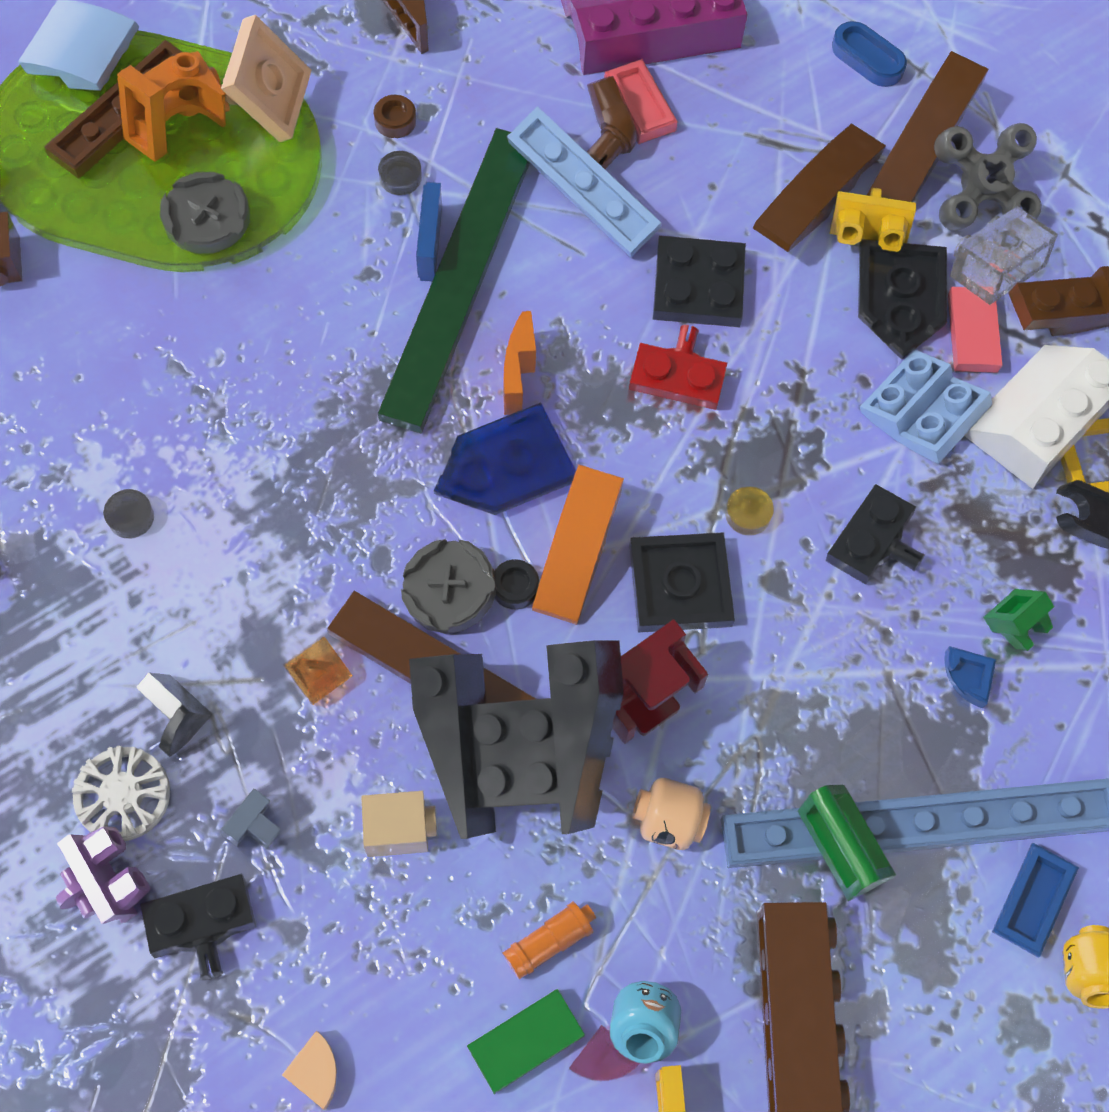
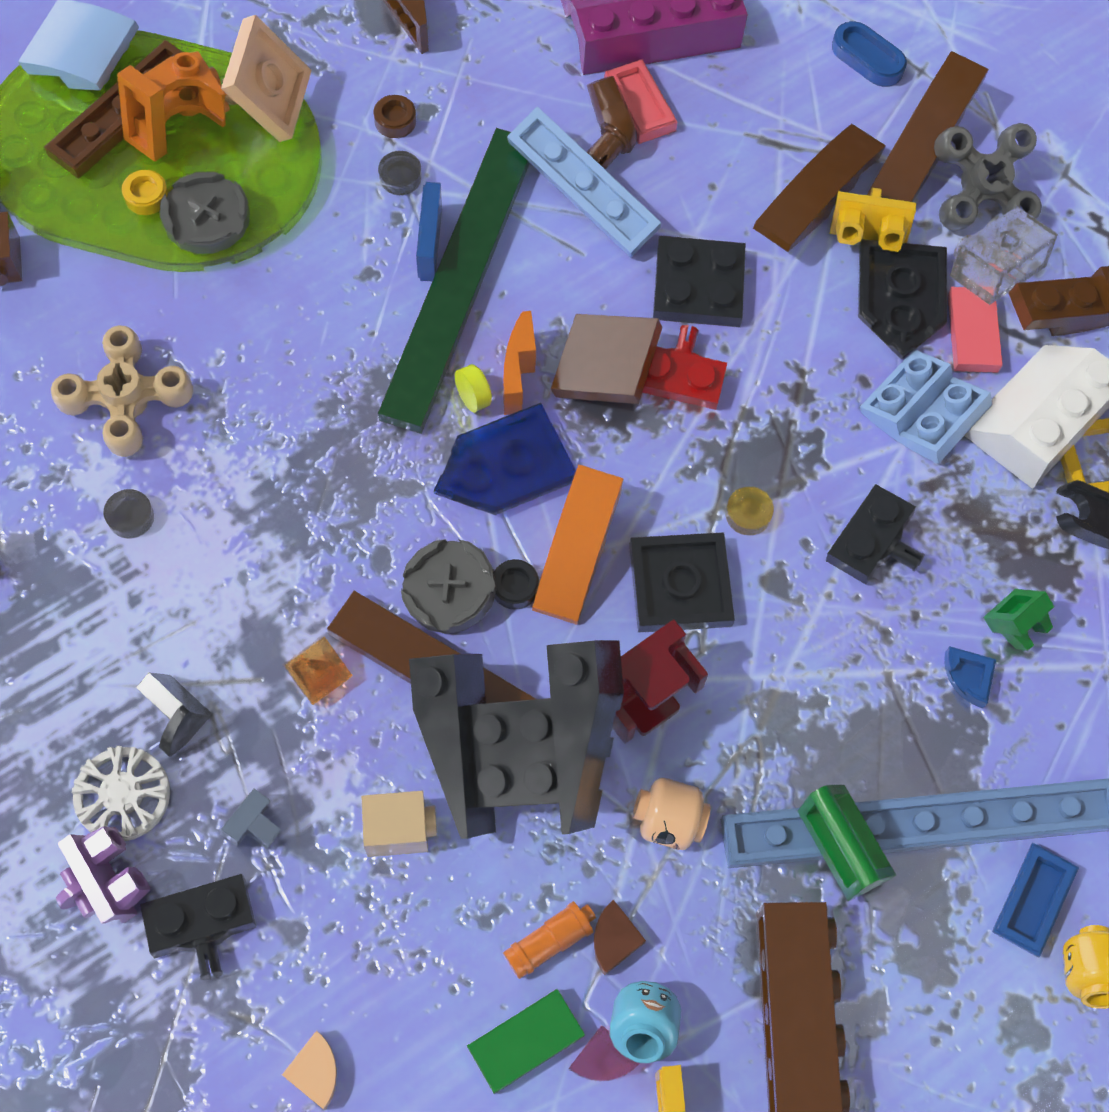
none -> tan gear [51,325,193,457]
none -> yellow tile [122,170,169,215]
none -> neon yellow tile [455,364,492,413]
none -> tile [551,314,663,404]
none -> copper tile [594,900,646,976]

